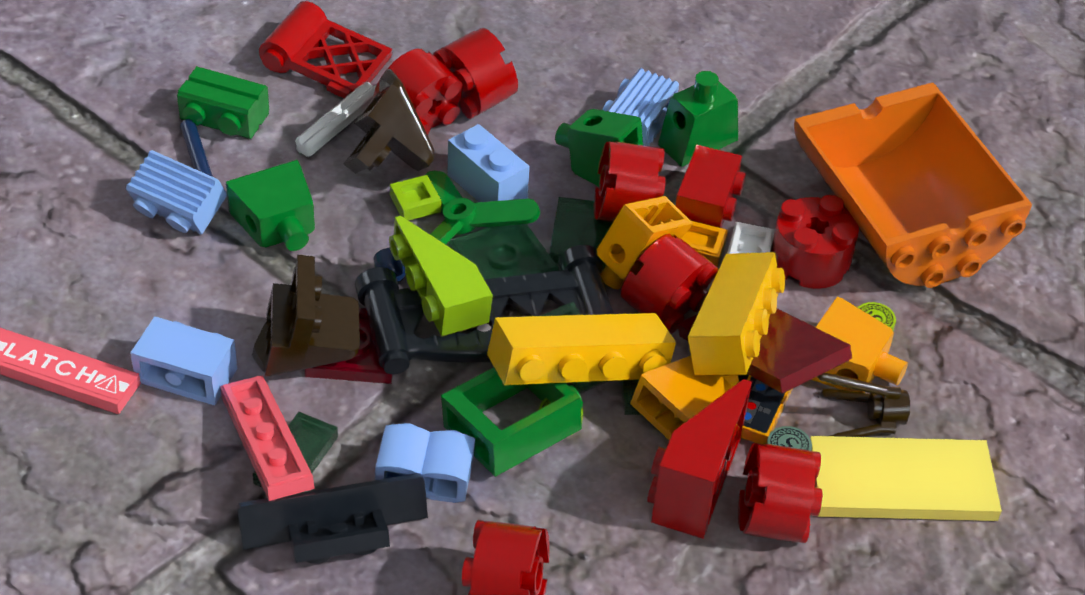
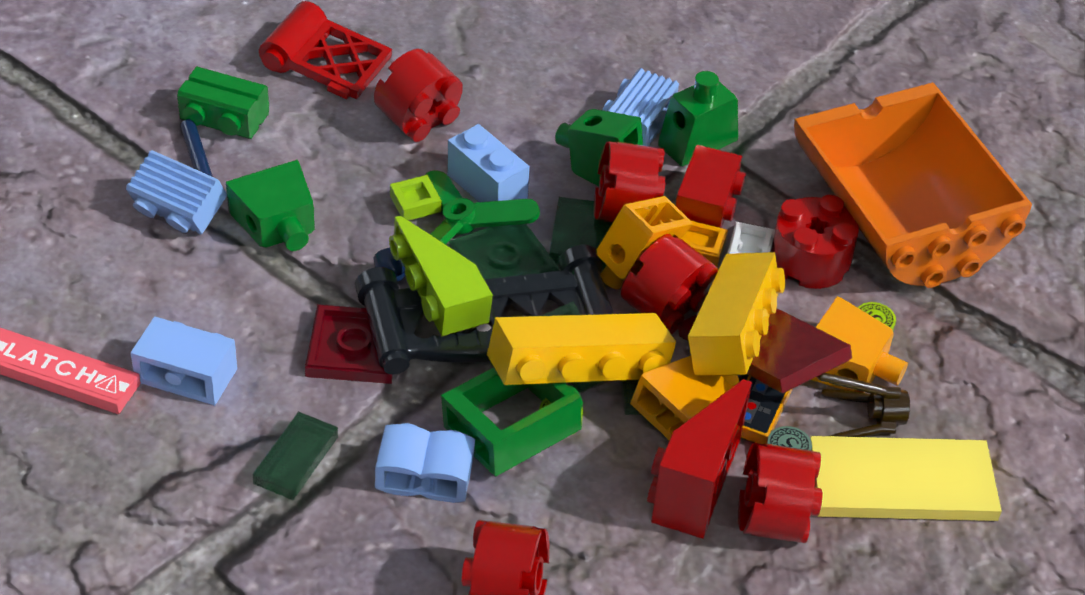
coral tile [220,375,315,501] -> none
black bracket [237,473,428,563] -> none
dark brown piece [252,255,360,376] -> none
white axle [295,82,376,157] -> none
dark brown piece [344,69,435,174] -> none
red brick [433,28,518,119] -> none

